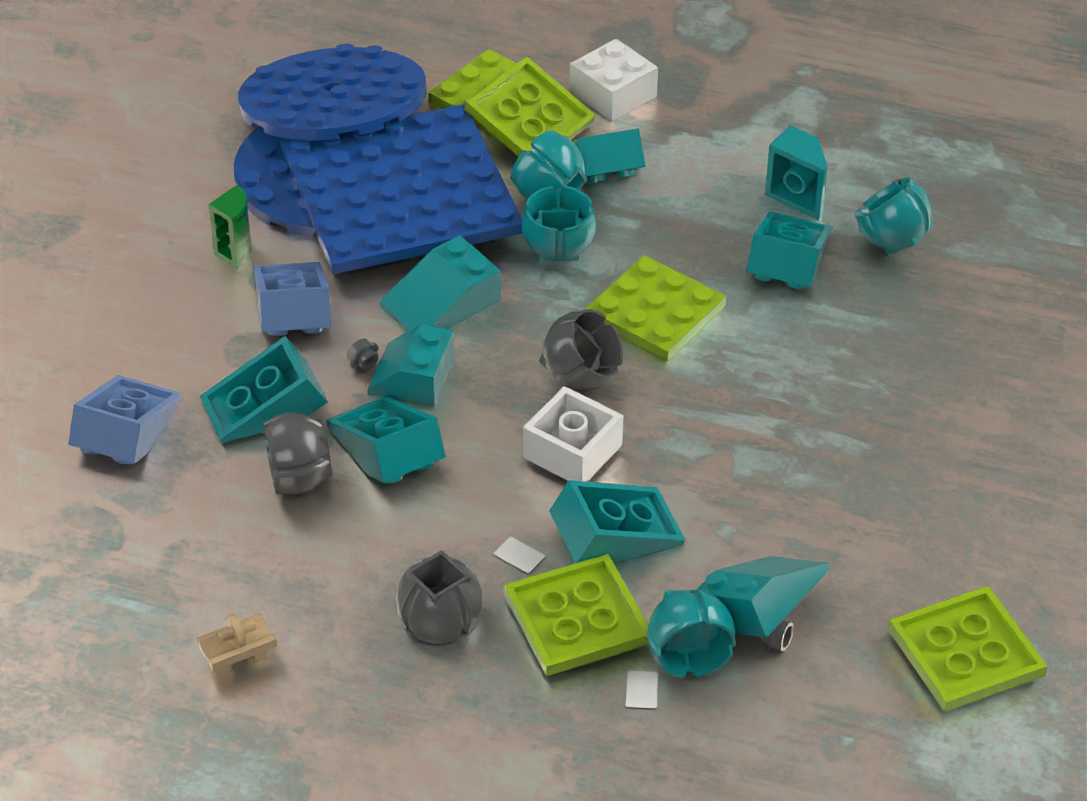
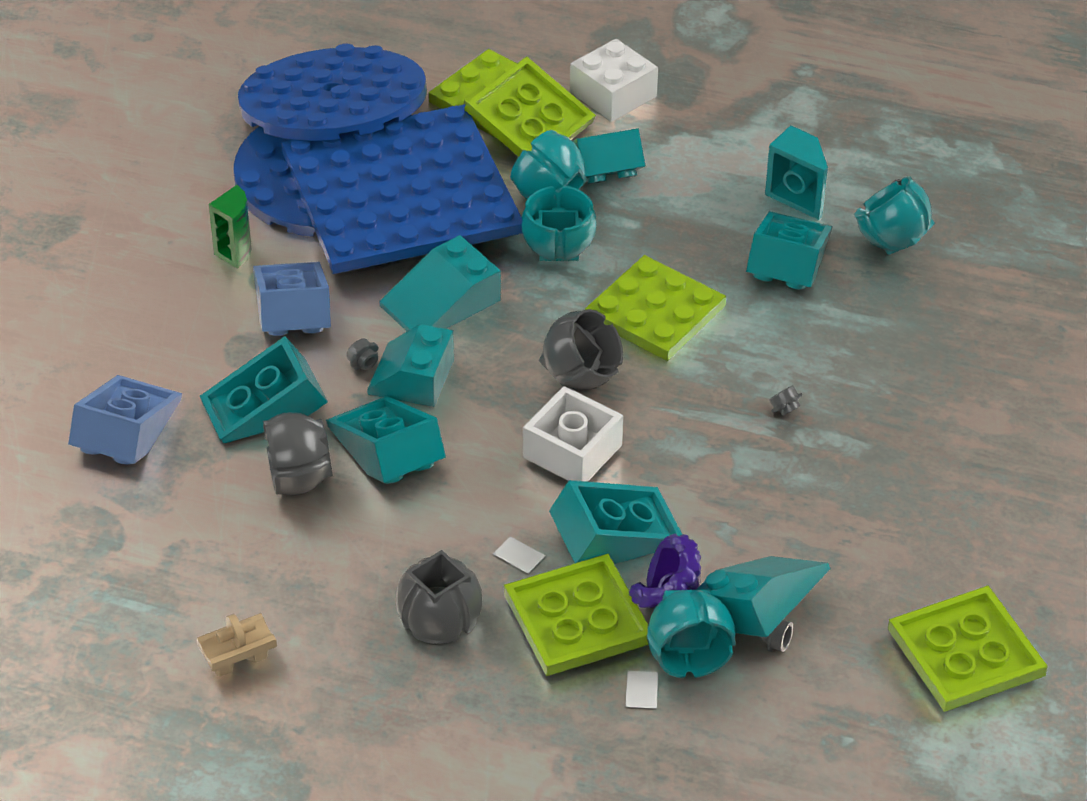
none -> dark purple hair [629,534,701,609]
none -> dark grey plate [769,385,802,416]

